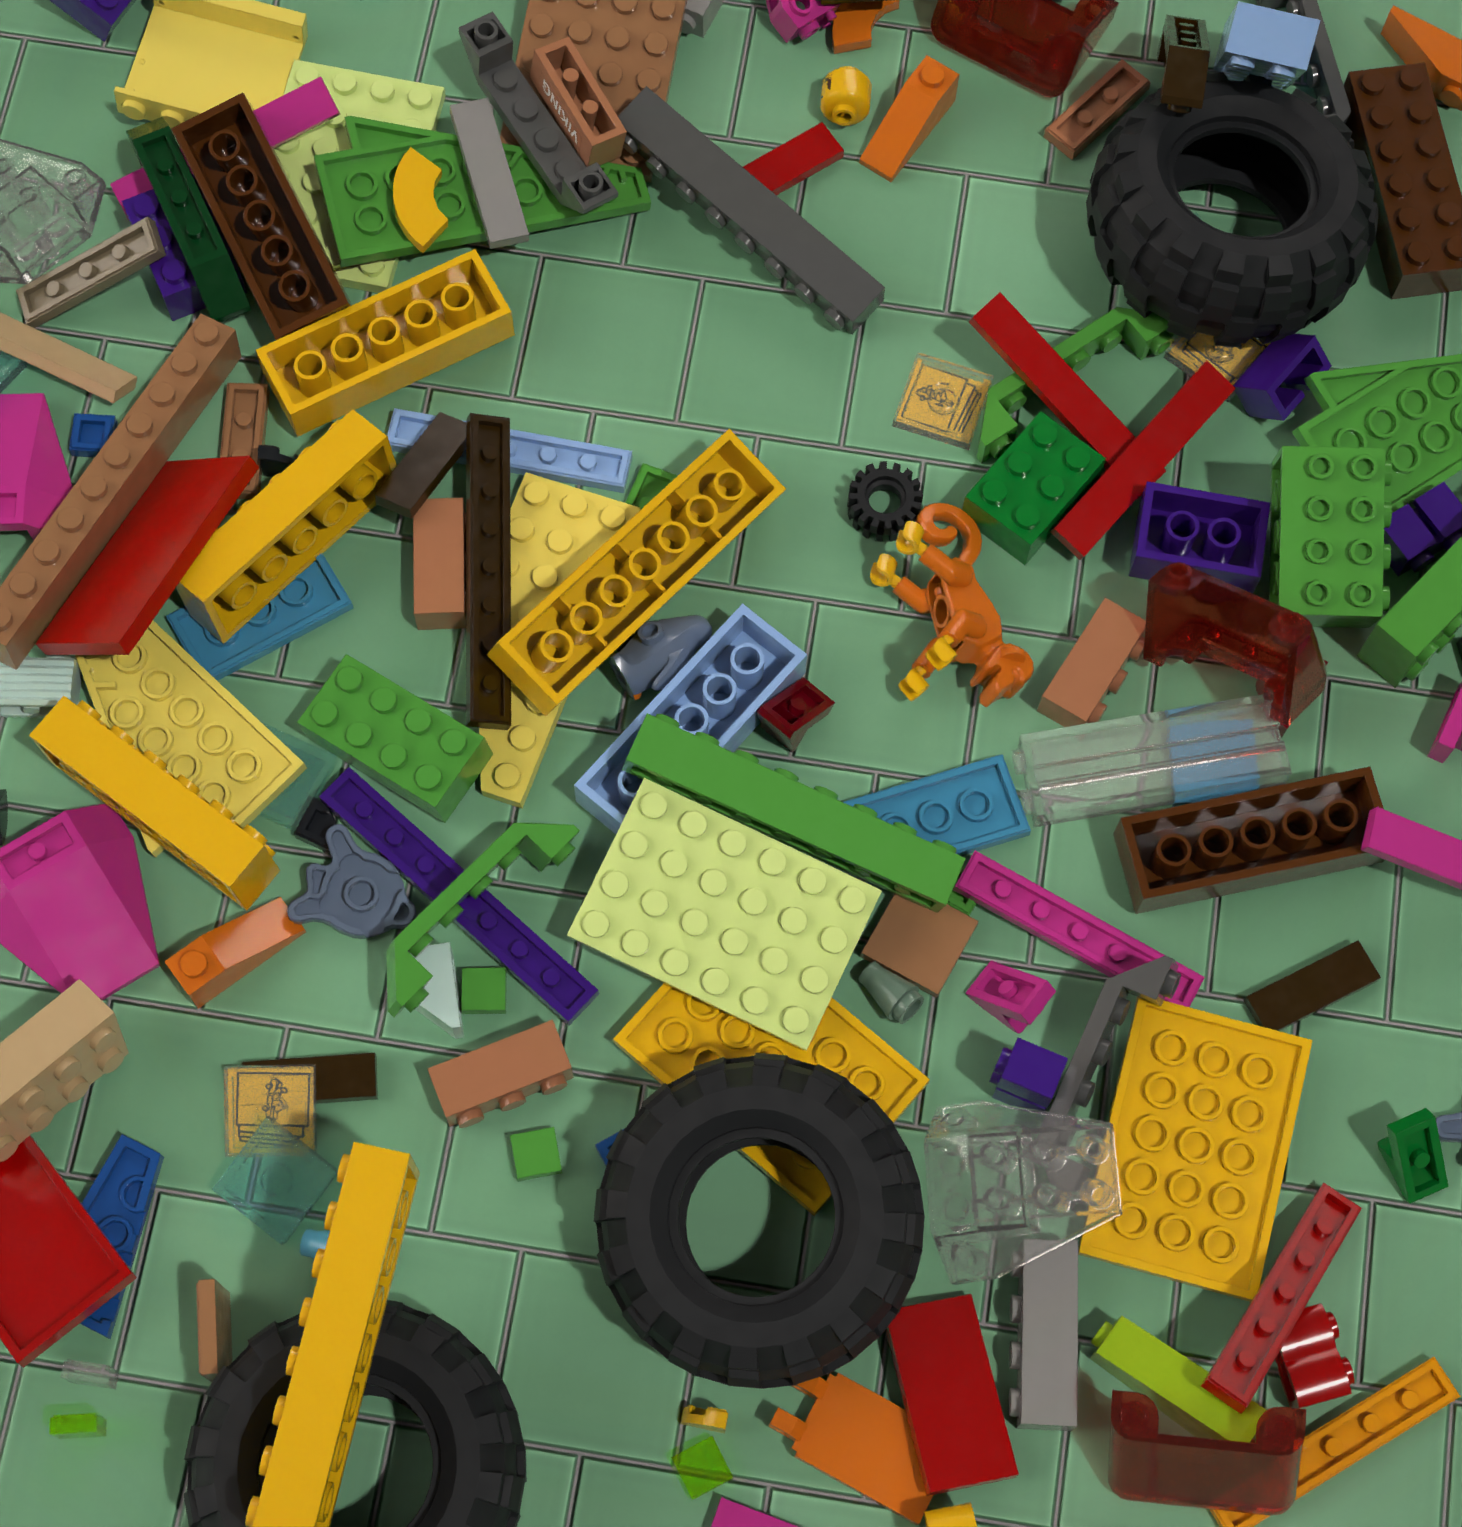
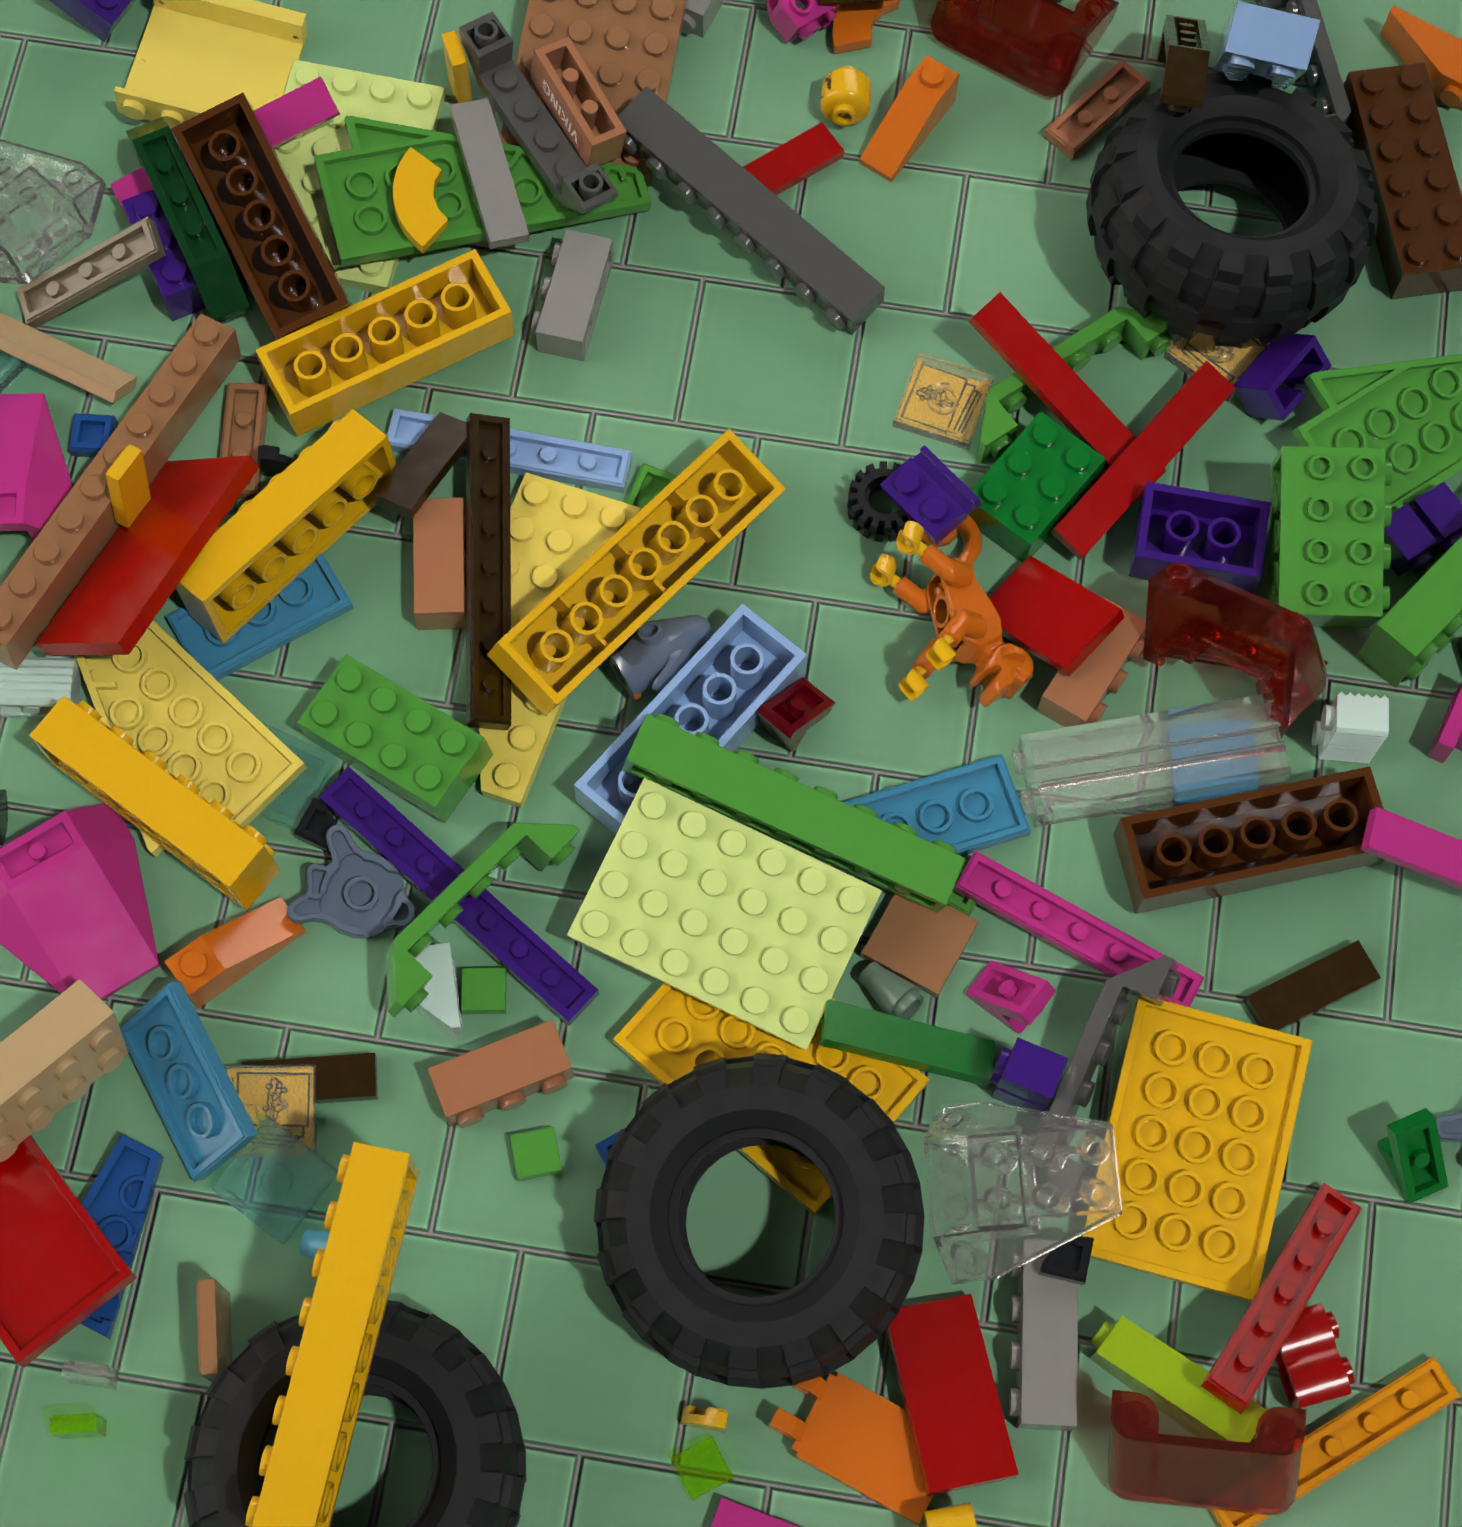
none -> yellow tile [105,444,151,528]
none -> dark azure tile [120,981,258,1182]
none -> yellow tile [441,30,473,104]
none -> light grey brick [531,229,614,362]
none -> green tile [820,999,995,1087]
none -> dark purple plate [880,445,981,545]
none -> red tile [989,555,1125,676]
none -> black tile [1038,1237,1094,1285]
none -> light aqua brick [1312,691,1389,764]

